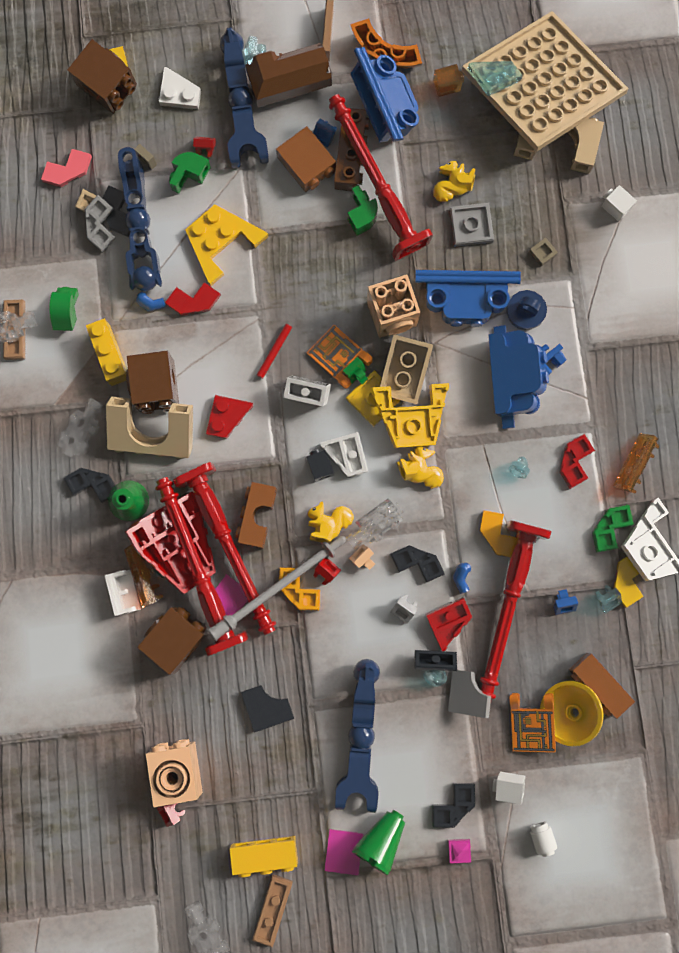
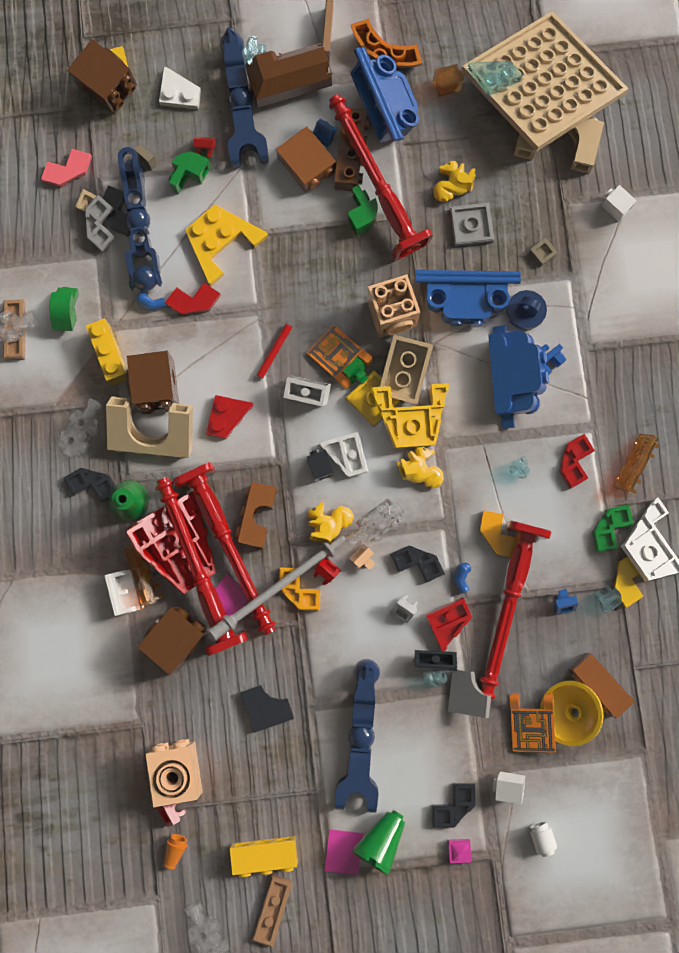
none -> orange cone [163,834,187,869]

